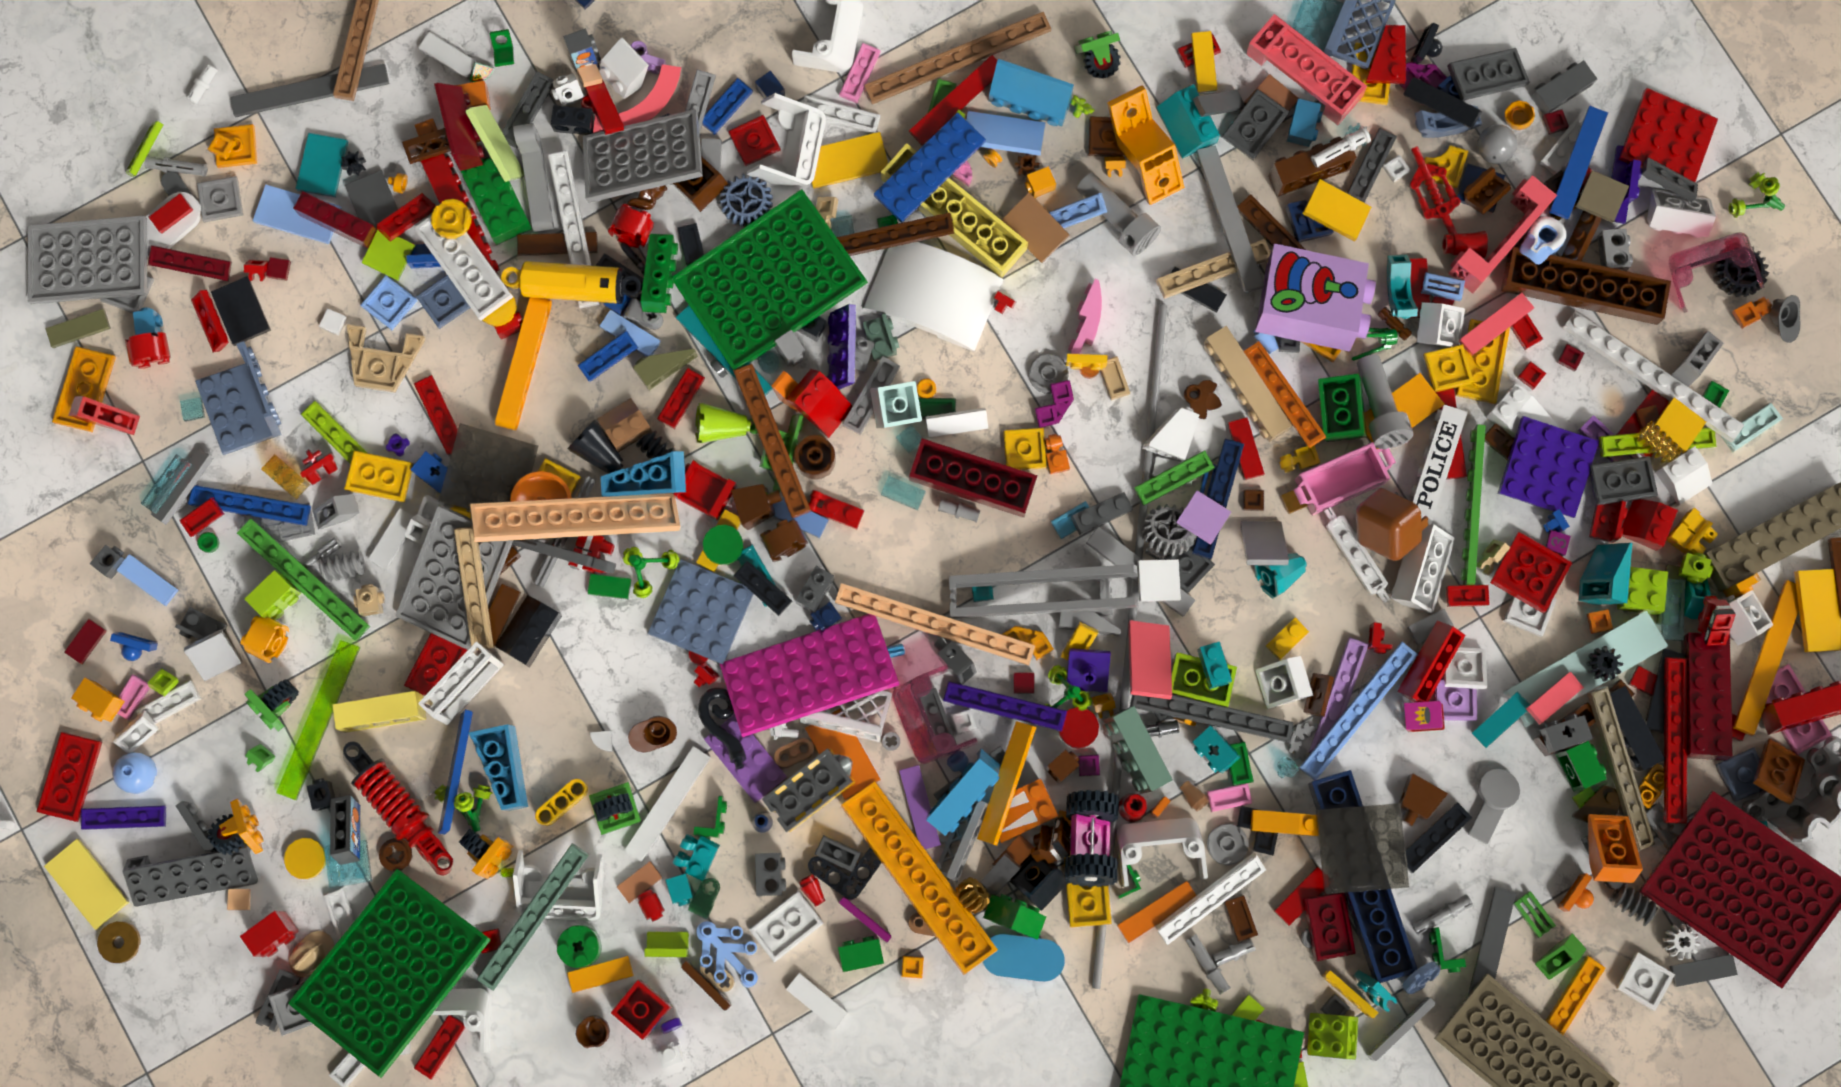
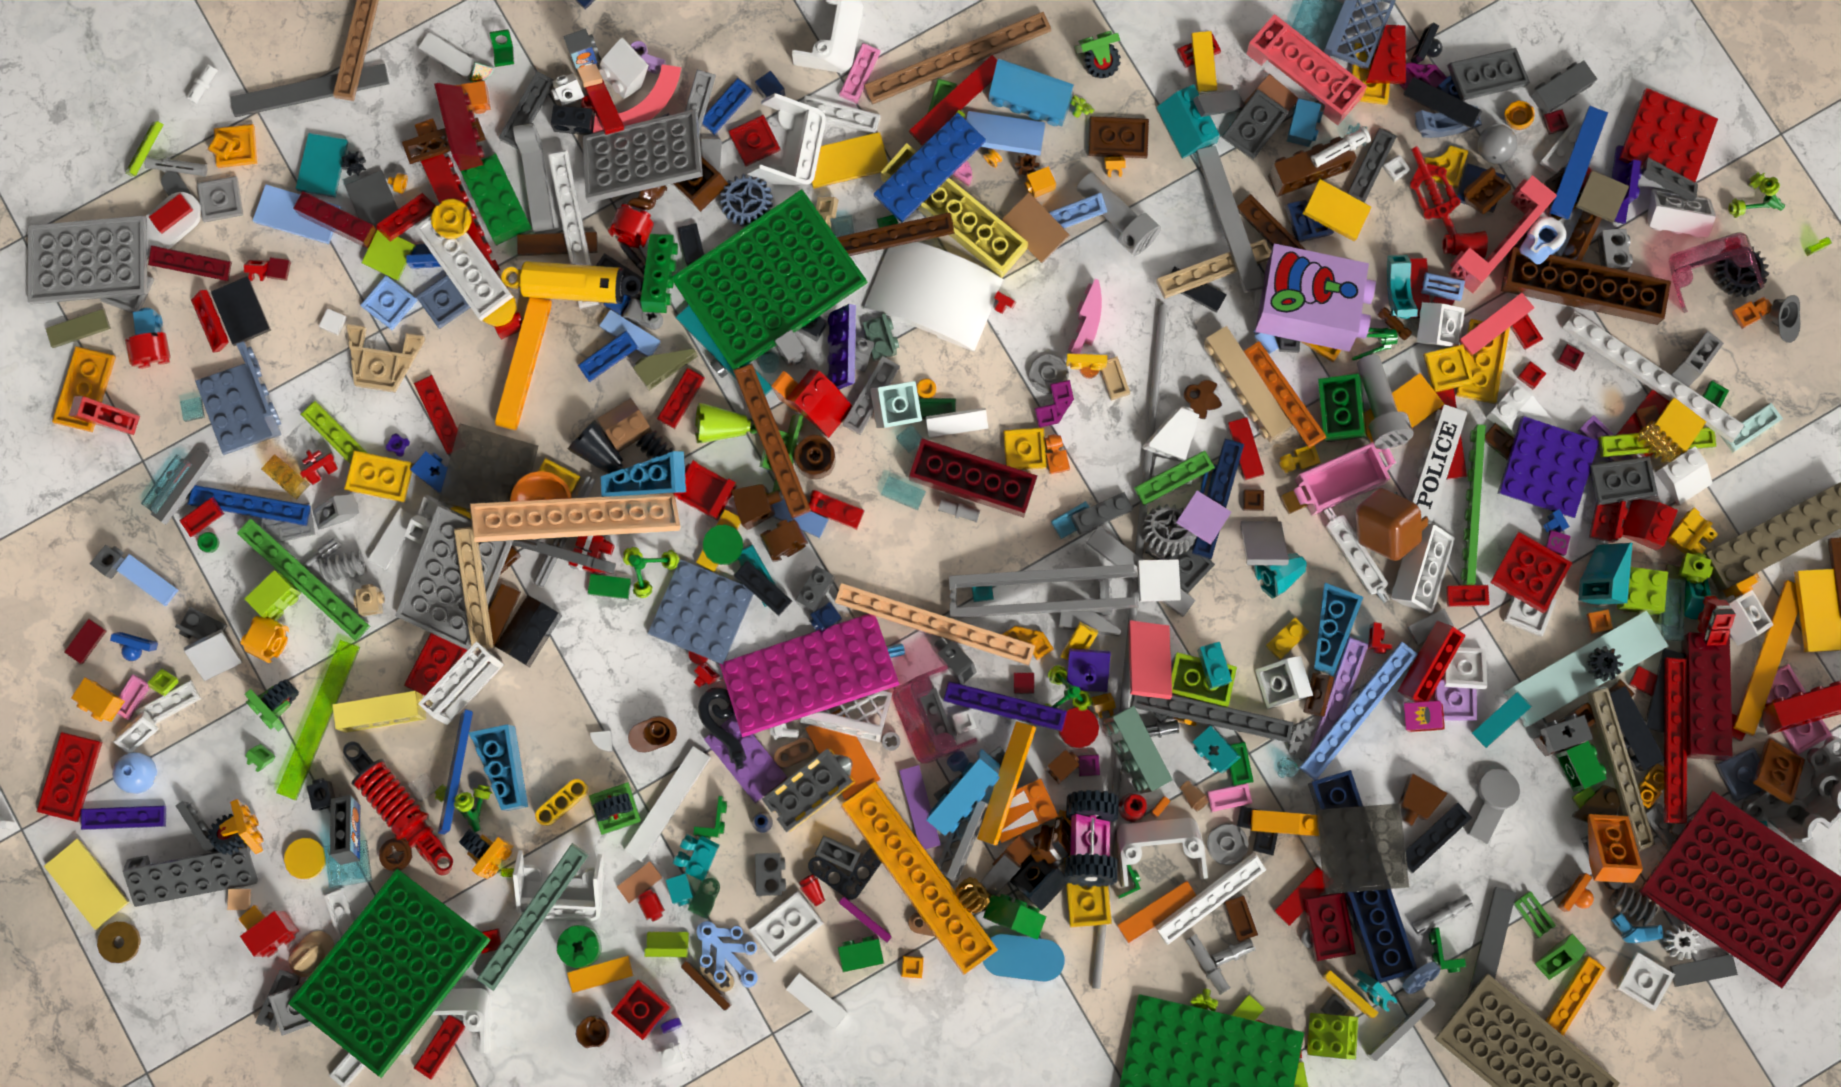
yellowish green tile [466,105,525,182] -> none
light orange bracket [1107,85,1185,205] -> none
tan plate [1476,539,1510,576] -> none
coral tile [1526,671,1584,725] -> none
none -> light orange tile [238,905,266,930]
none -> dark azure wedge [1314,583,1363,676]
none -> dark azure arm [1611,912,1663,943]
none -> clear neon green tile [1804,237,1832,256]

